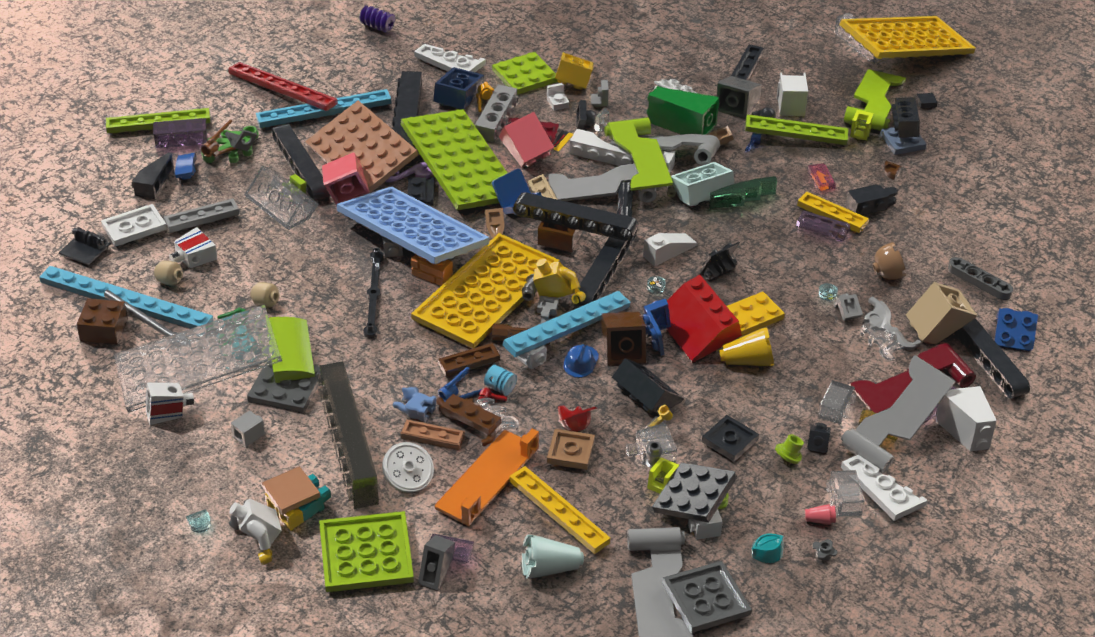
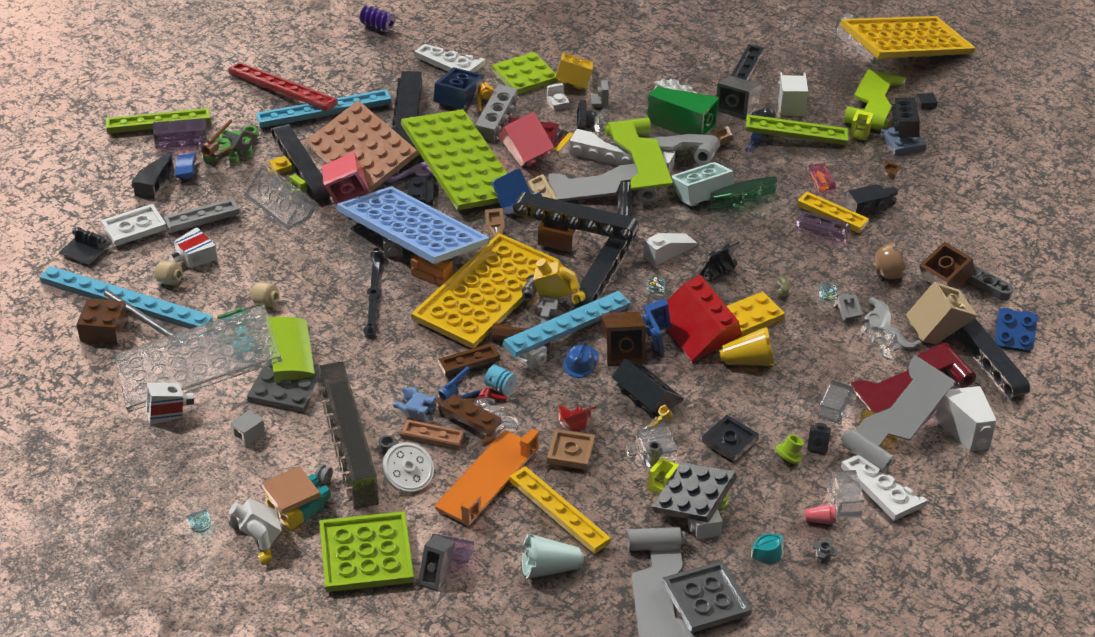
none -> yellow plate [269,156,293,175]
none -> light grey bush [315,464,333,485]
none -> dark grey plate [376,435,399,454]
none -> olive arm [776,275,792,298]
none -> reddish brown brick [919,241,975,289]

